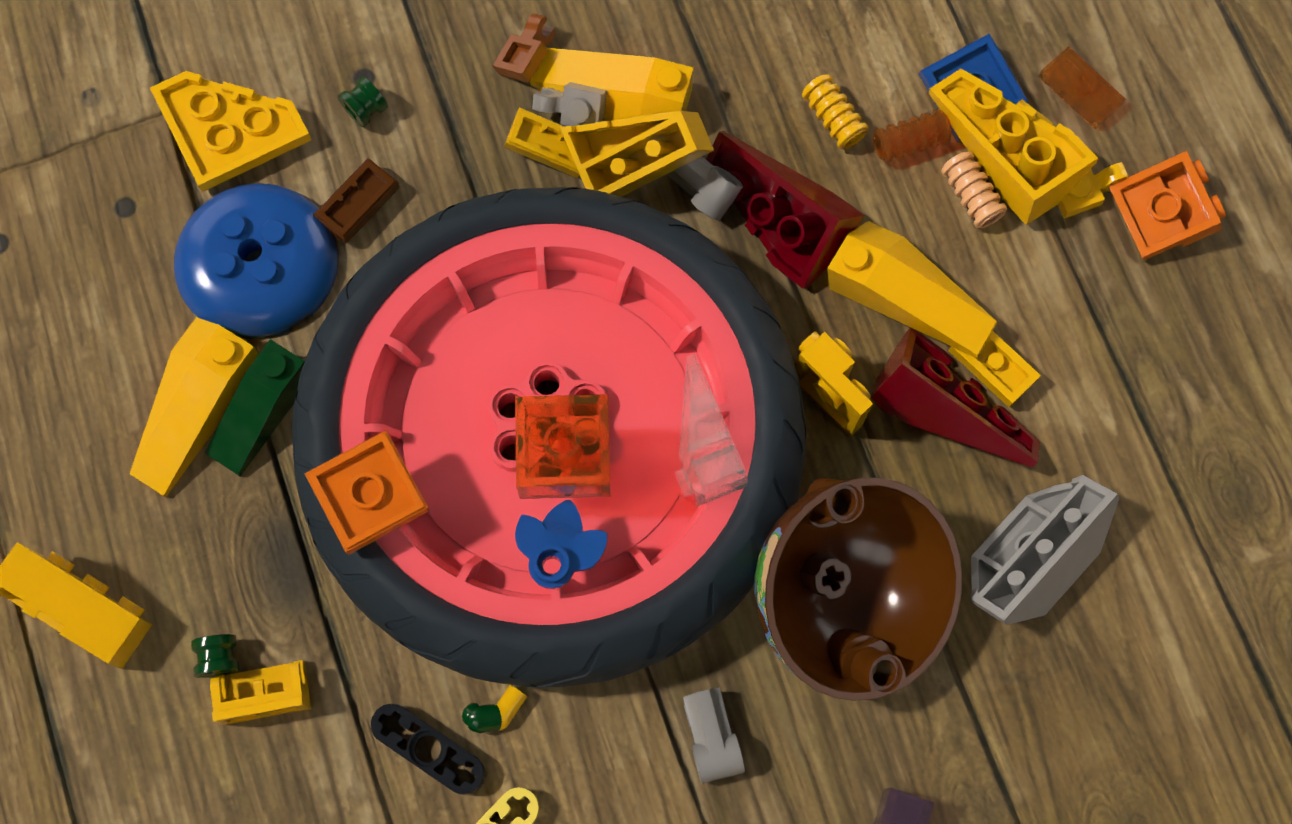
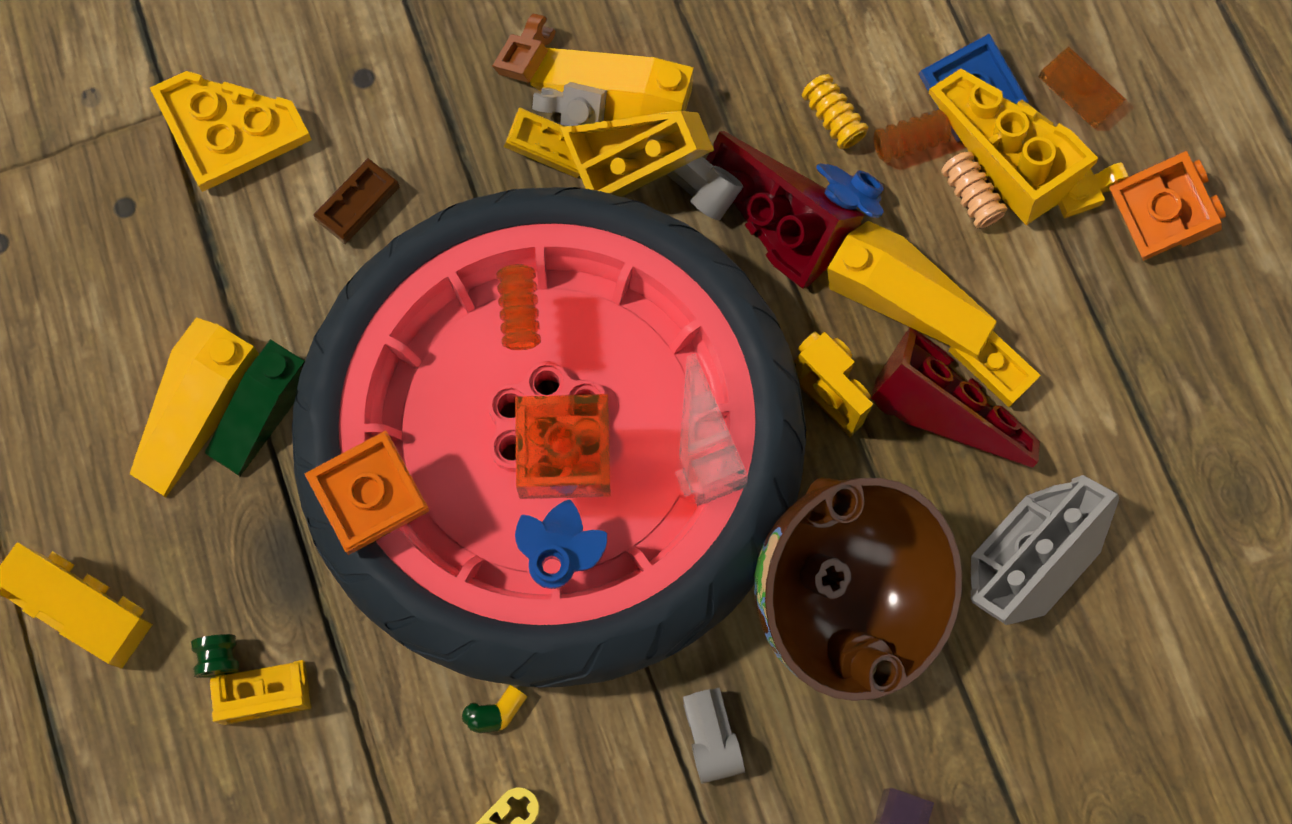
blue brick [174,183,338,339] -> none
dark green wheel [338,76,388,128] -> none
black beam [371,704,486,795] -> none
none -> clear orange piece [496,264,541,350]
none -> blue plate [816,163,884,218]

